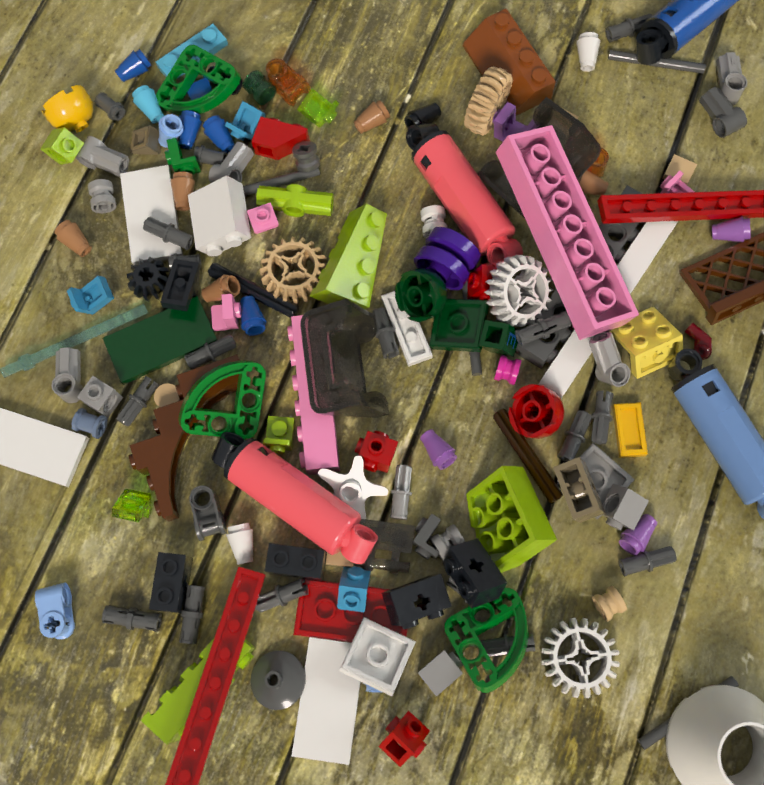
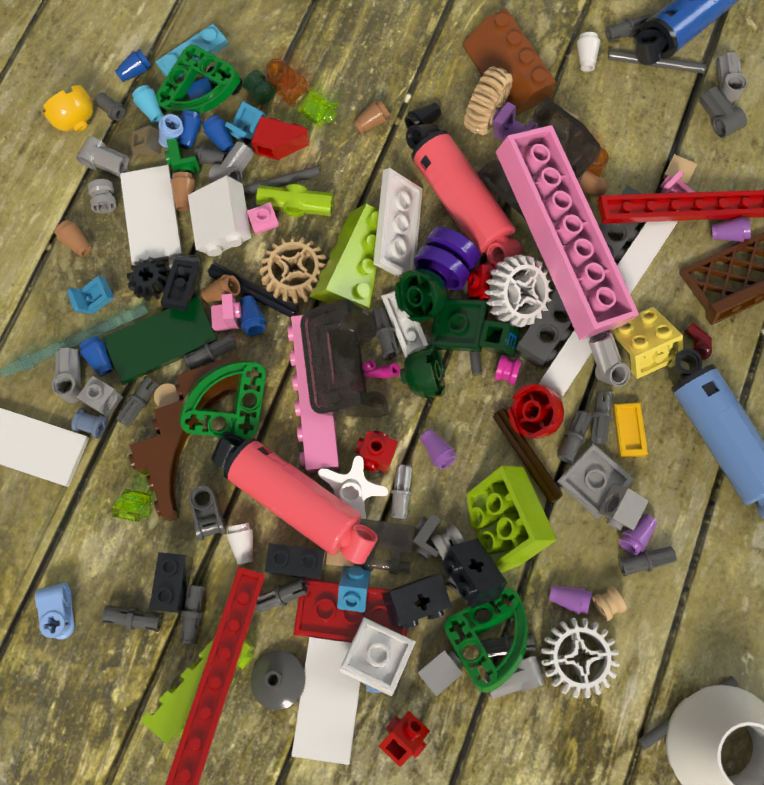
lime brick [40,127,84,165] -> none
dark grey axle [143,217,194,250] -> none
lime bracket [263,416,296,454] -> none
flat silver wheel [292,141,320,172] -> none
white wheel [420,205,447,238] -> none
dark grey pin [515,311,571,346] -> none
dark tan brick [553,457,605,523] -> none
none -> blue cone [79,336,113,377]
none -> dark pink arm [362,360,400,378]
none -> white tile [373,168,423,278]
none -> dark green cylinder [400,344,445,398]
none -> light grey piece [484,655,546,699]
none -> medium lavender cone [549,585,592,615]

